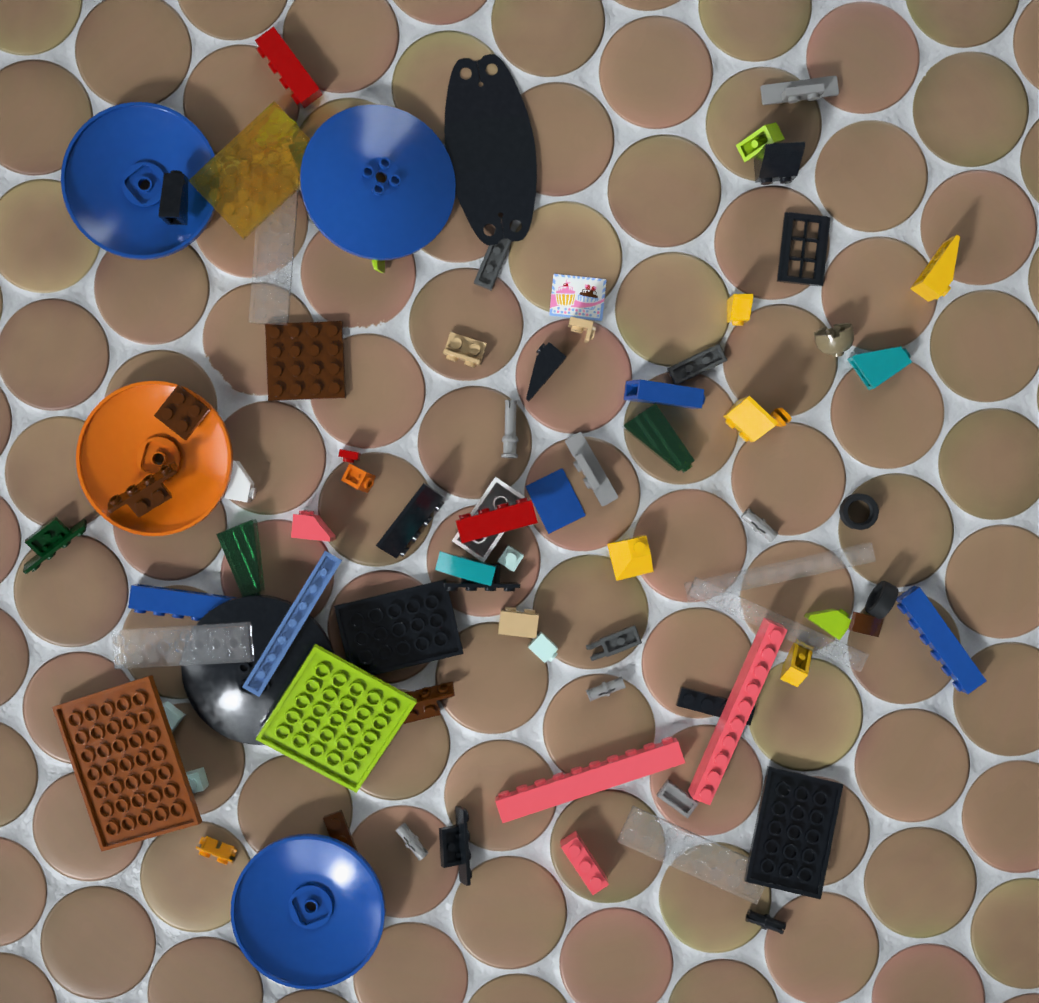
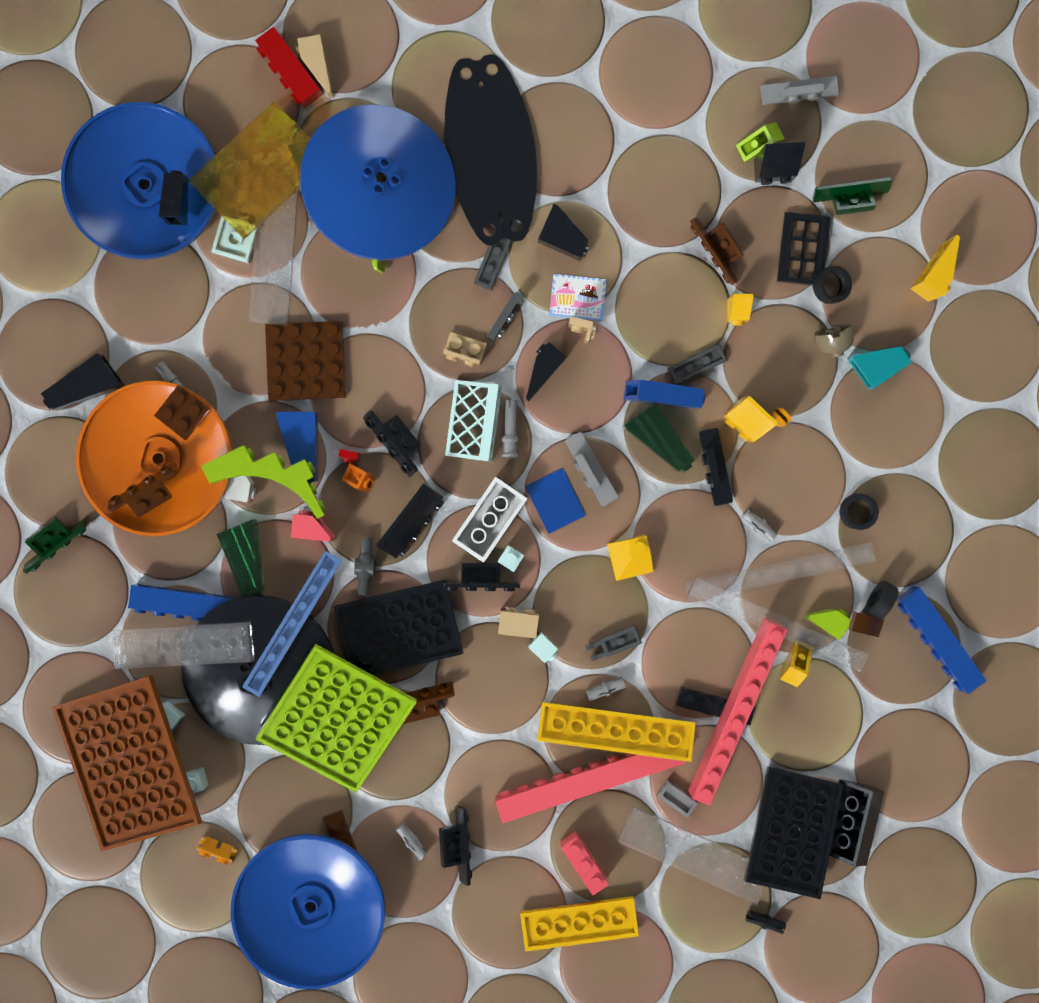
teal slope [435,551,496,586] -> none
red brick [456,497,538,543] -> none
none -> black slope [41,353,126,410]
none -> light grey pin [154,362,184,387]
none -> lime arch [201,445,326,519]
none -> light aqua tile [211,215,260,264]
none -> blue slope [276,412,318,484]
none -> tan slope [295,34,334,98]
none -> dark grey pin [354,538,376,596]
none -> black bracket [363,410,421,477]
none -> light aqua fence [445,380,502,462]
none -> dark grey plate [487,292,523,342]
none -> yellow plate [520,896,639,952]
none -> yellow plate [537,702,696,762]
none -> black slope [538,204,590,261]
none -> reddish brown bracket [690,218,744,285]
none -> black bracket [699,428,733,506]
none -> dark green bracket [812,177,892,215]
none -> black tyre [813,266,852,304]
none -> black slope [829,779,884,867]

